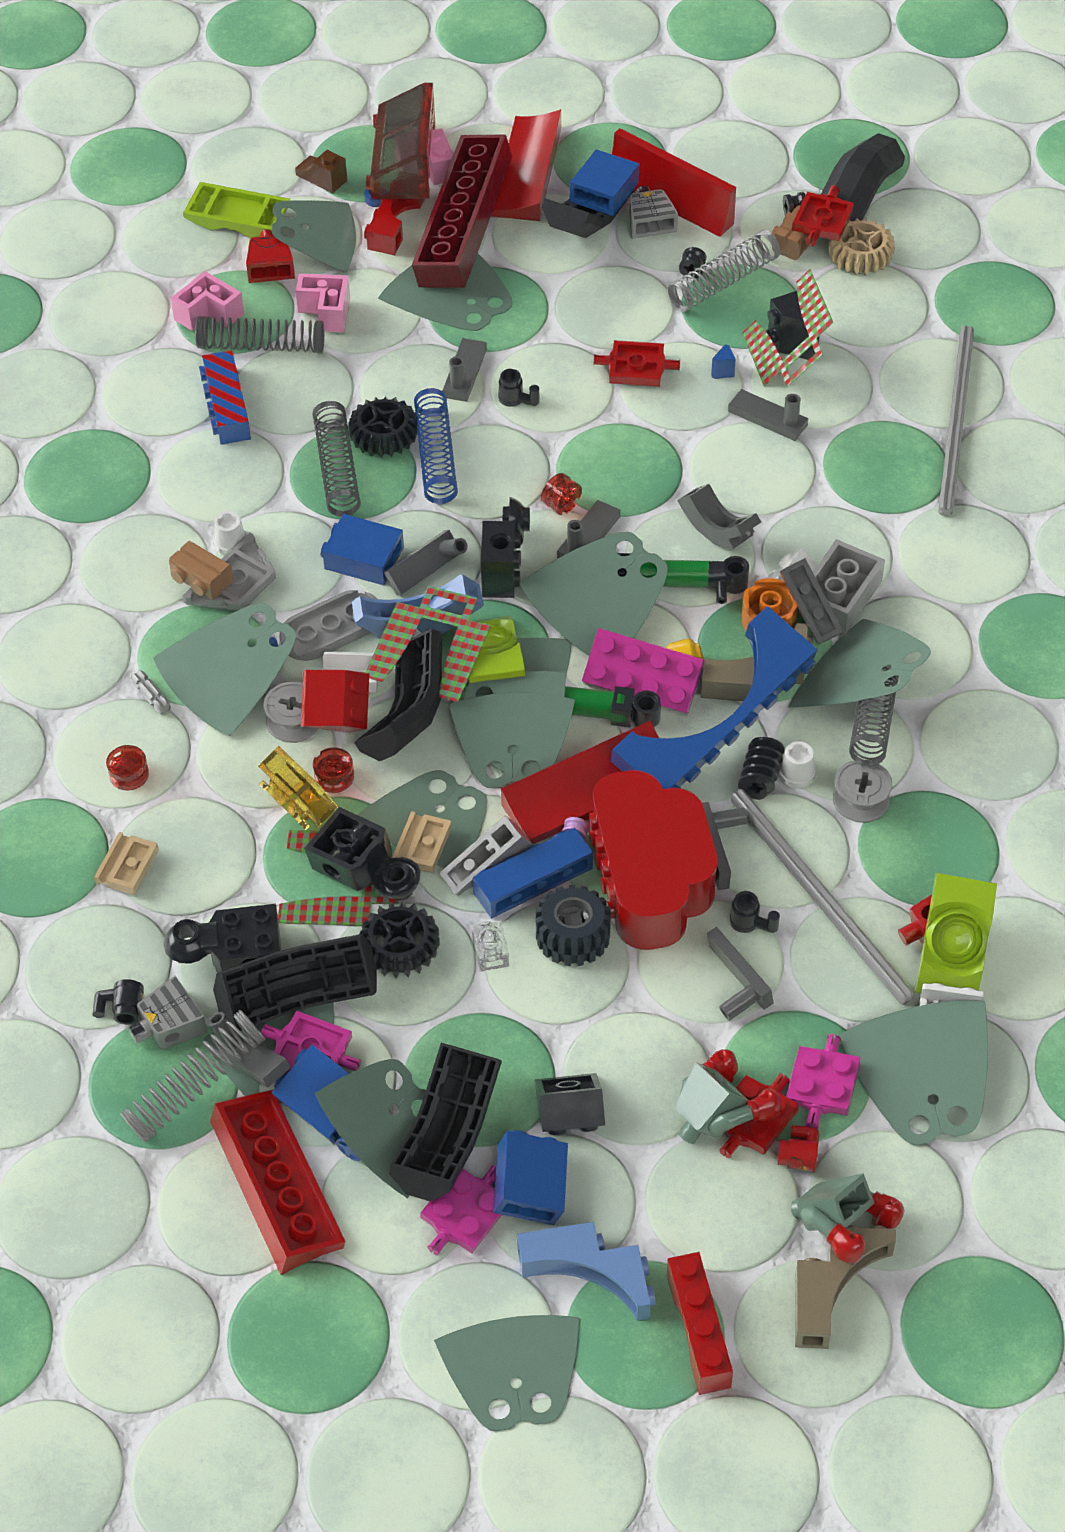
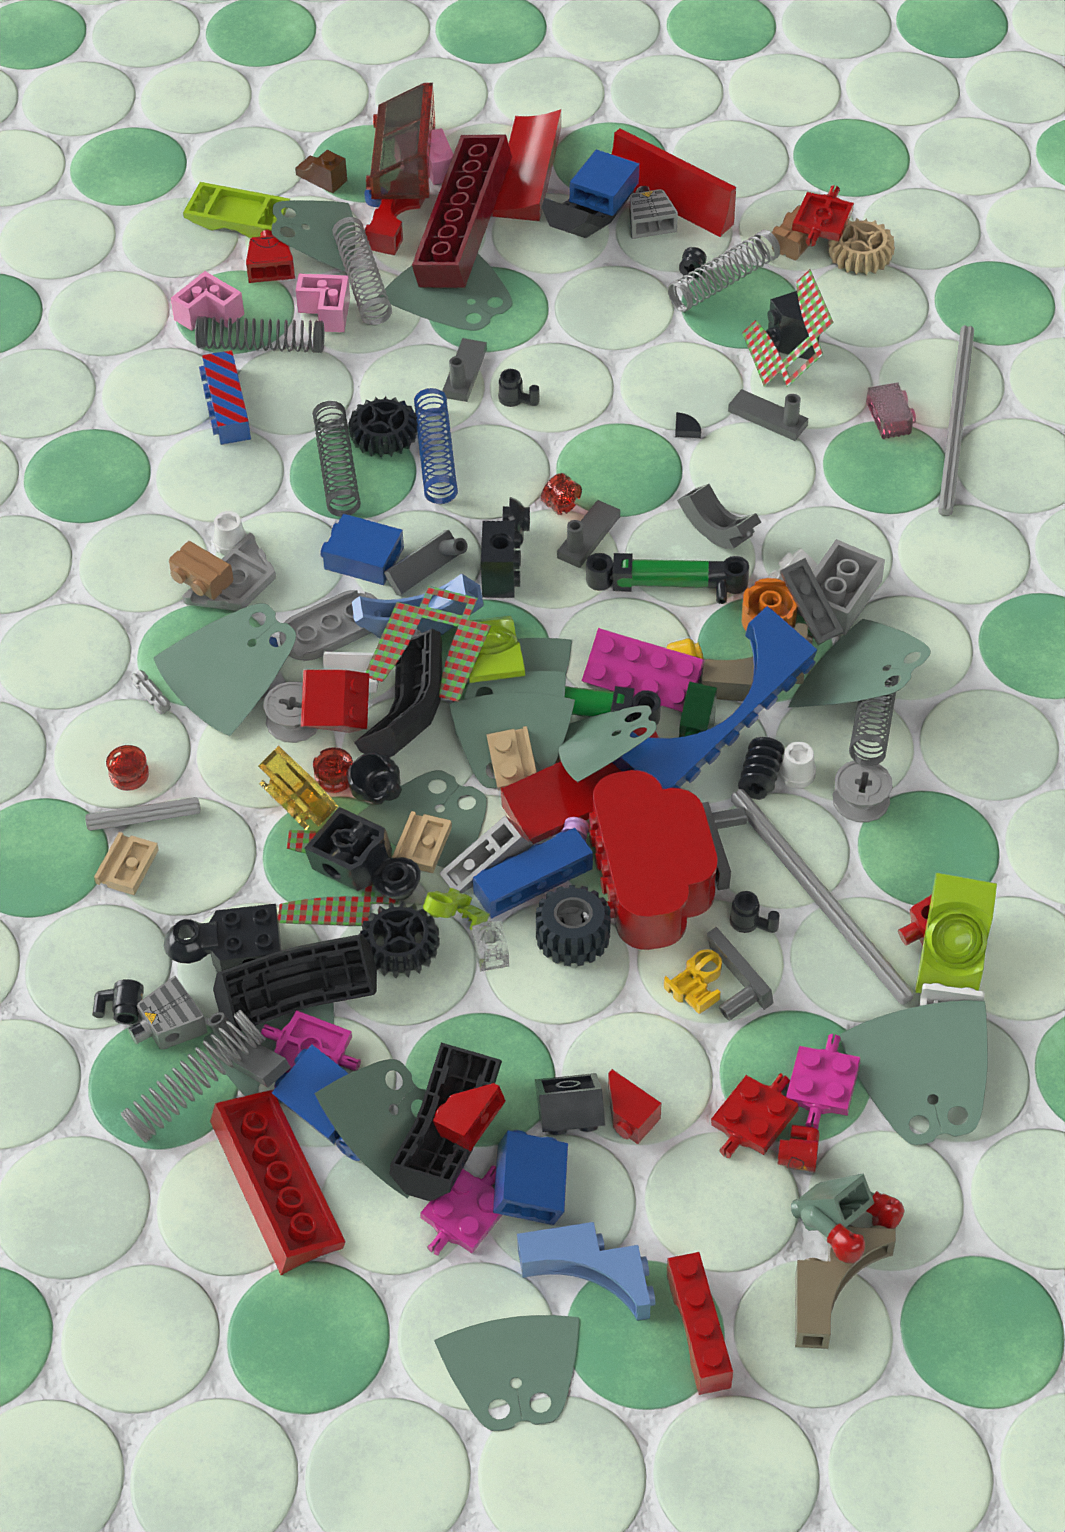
sand green piece [519,531,668,655] -> none
red plate [593,340,680,387] -> none
torso [675,1049,782,1144] -> none
blue slope [711,344,736,379] -> none
black wheel [783,192,805,215] -> none
black piece [821,133,905,222] -> none
none -> light grey axle [85,797,201,831]
none -> light grey piece [332,217,392,325]
none -> black hair [347,752,402,805]
none -> lime piece [423,888,490,931]
none -> red slope [433,1083,506,1151]
none -> tan plate [487,726,536,791]
none -> sand green piece [558,706,657,782]
none -> red slope [608,1069,662,1144]
none -> yellow piece [664,949,722,1014]
none -> black tile [675,412,701,438]
none -> dark green slope [679,681,717,737]
none -> clear pink brick [866,382,916,439]

